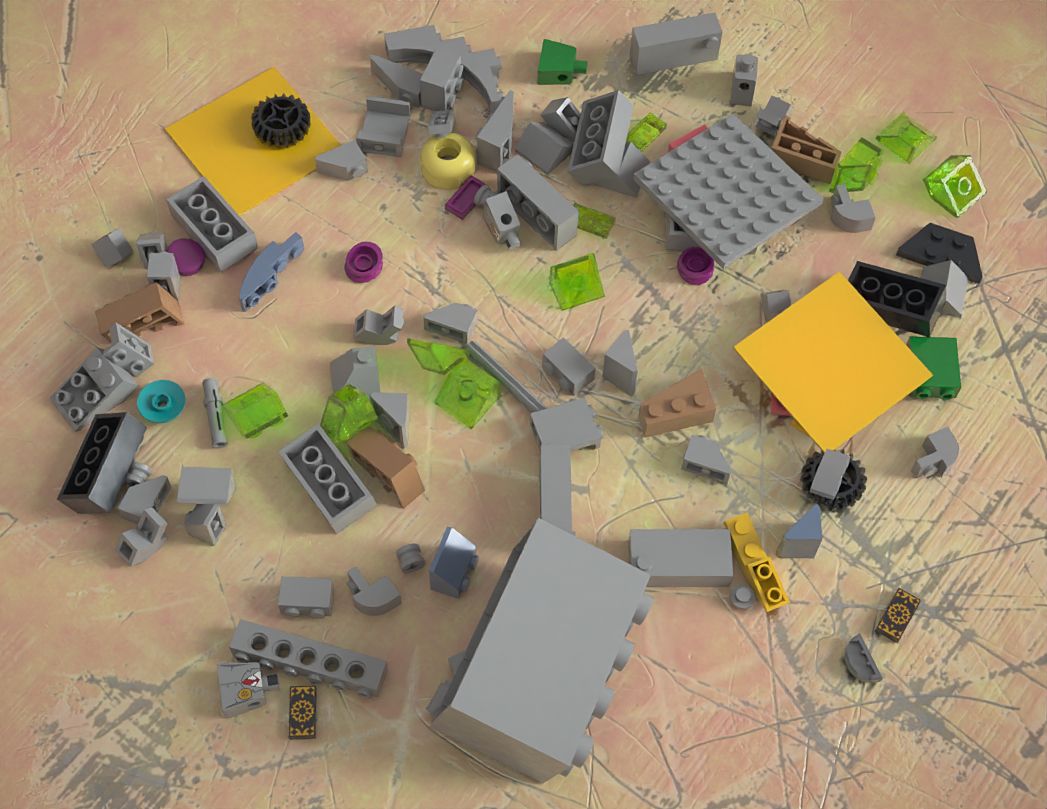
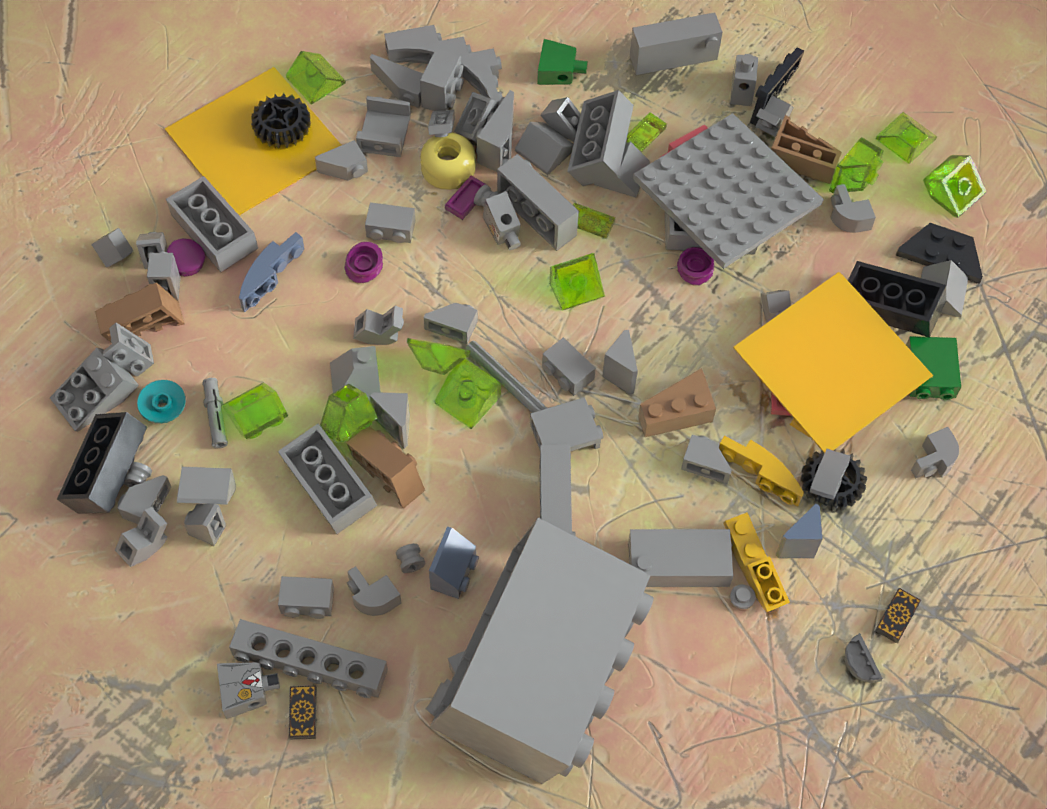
none -> clear neon green slope [286,51,346,105]
none -> light grey brick [365,202,415,243]
none -> light grey slope [454,92,498,142]
none -> yellow slope [719,435,804,507]
none -> black wing [750,47,804,126]

